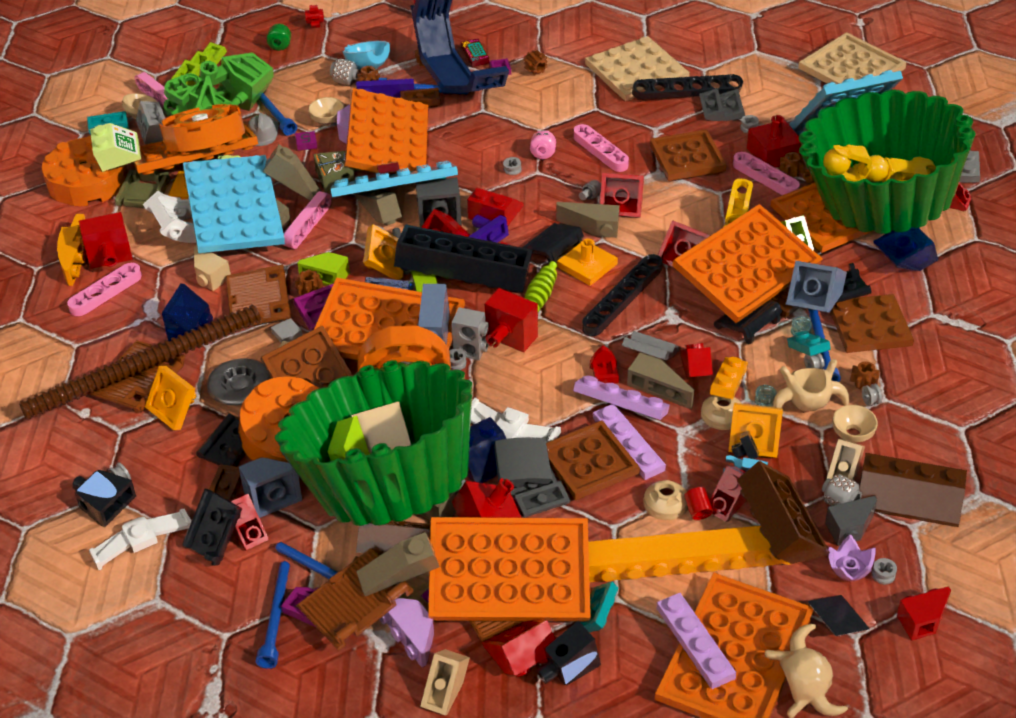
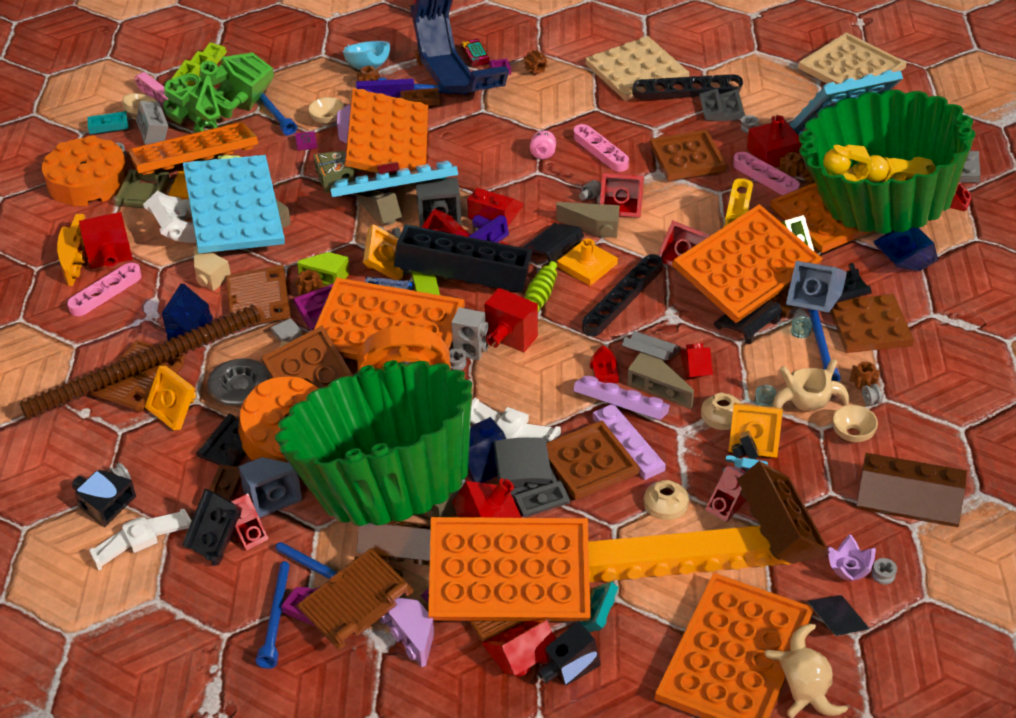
yellowish green slope [90,123,141,172] -> none
orange piece [159,104,245,155] -> none
light grey piece [247,113,279,146] -> none
dark tan slope [263,144,321,201] -> none
green head [266,24,291,51] -> none
bright pink beam [283,191,331,249] -> none
red gear [305,5,324,28] -> none
lime slope [328,416,369,461] -> none
light grey head [330,59,359,85] -> none
tan tile [351,402,412,454] -> none
dark tan slope [356,532,440,596] -> none
sand blue brick [418,284,450,345] -> none
tan slope [420,649,470,715] -> none
light grey bush [503,157,522,175] -> none
lavender plate [656,593,736,689] -> none
red beam [684,487,714,520] -> none
light orange plate [710,357,748,400] -> none
teal plate [787,331,831,356] -> none
light grey bush [804,353,825,369] -> none
light grey head [822,474,862,506] -> none
dark grey slope [825,496,877,546] -> none
tan slope [826,439,865,481] -> none
red slope [896,586,951,641] -> none

